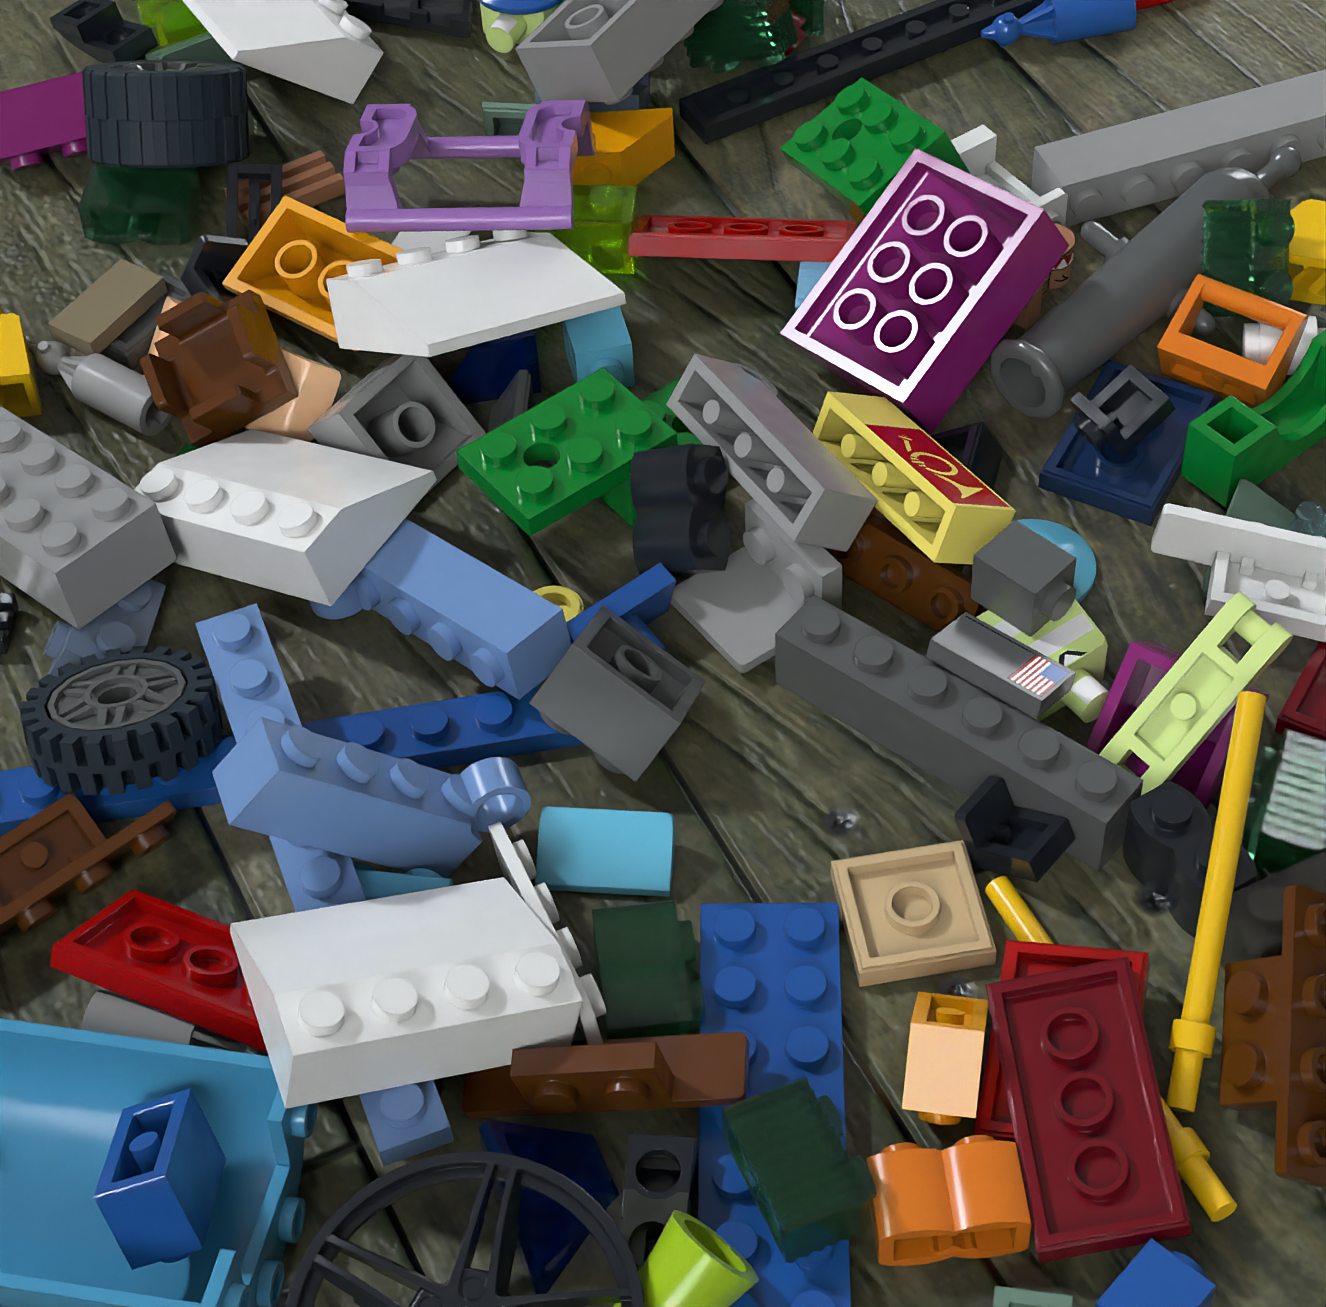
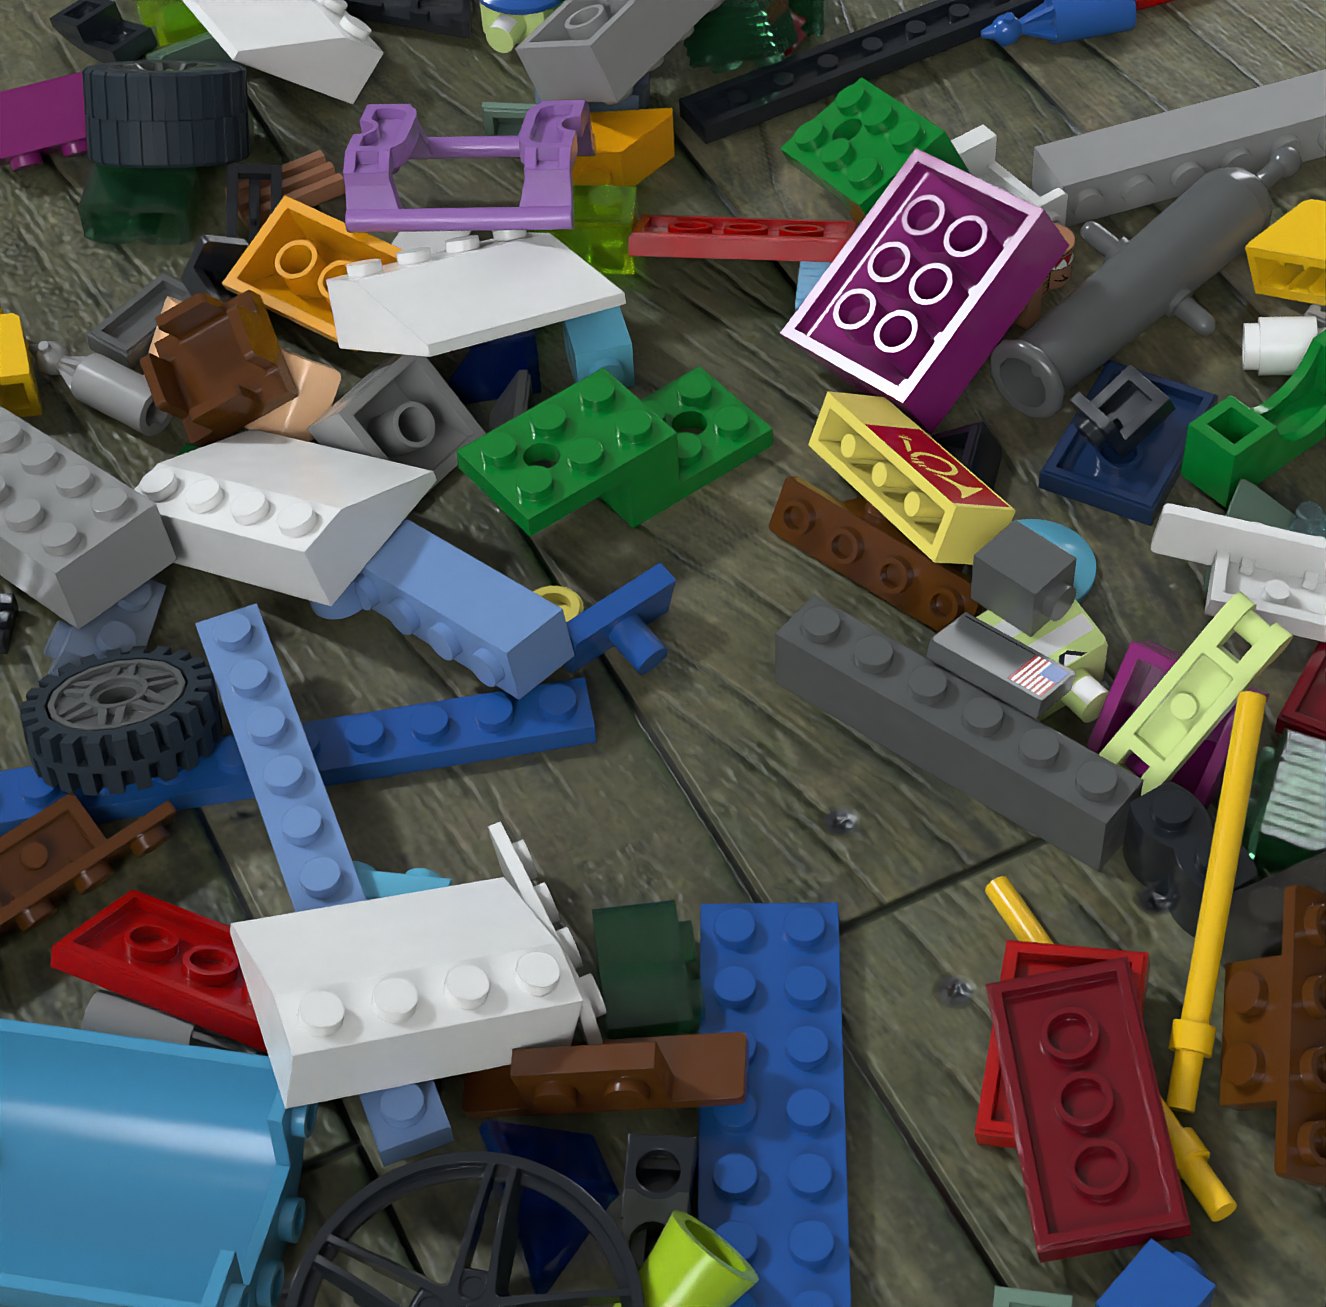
dark tan tile [47,258,167,355] -> none
blue brick [94,1088,226,1270] -> none
medium blue hinge [212,717,531,878] -> none
dark grey slope [529,605,706,782] -> none
medium azure slope [535,806,676,897] -> none
black brick [630,444,731,576] -> none
light grey hinge [666,353,878,552] -> none
light grey bracket [670,499,842,673] -> none
clear green brick [722,1076,877,1263] -> none
tan tile [831,840,997,987] -> none
orange brick [866,1135,1031,1266] -> none
slope [902,991,988,1125] -> none
black bracket [954,775,1076,882] -> none
orange tile [1157,274,1308,408] -> none
clear green brick [1200,199,1295,318] -> none

